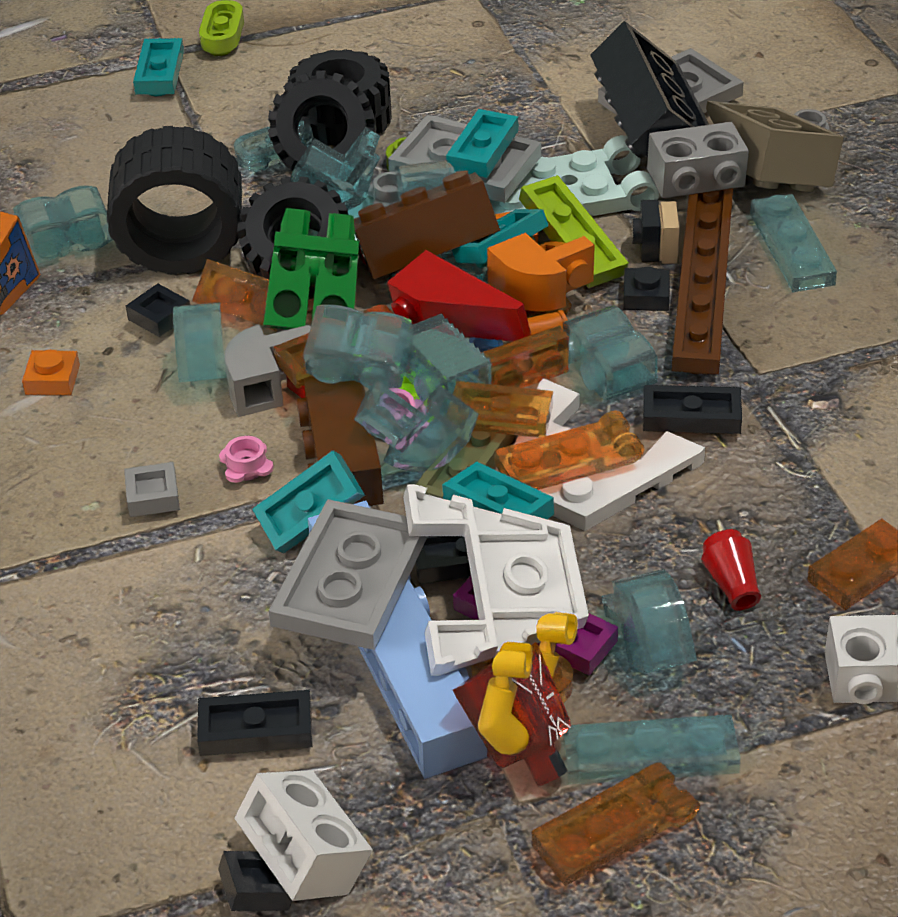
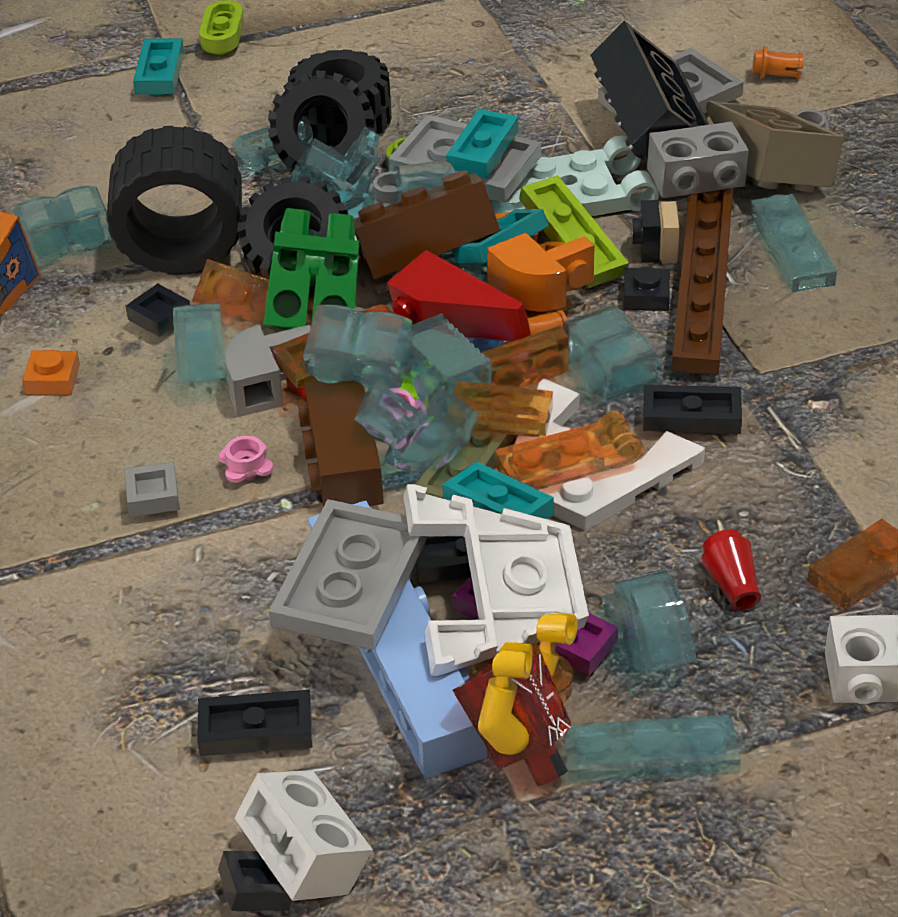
teal plate [252,451,365,553] -> none
clear orange plate [531,762,700,886] -> none
none -> orange pin [752,46,804,79]

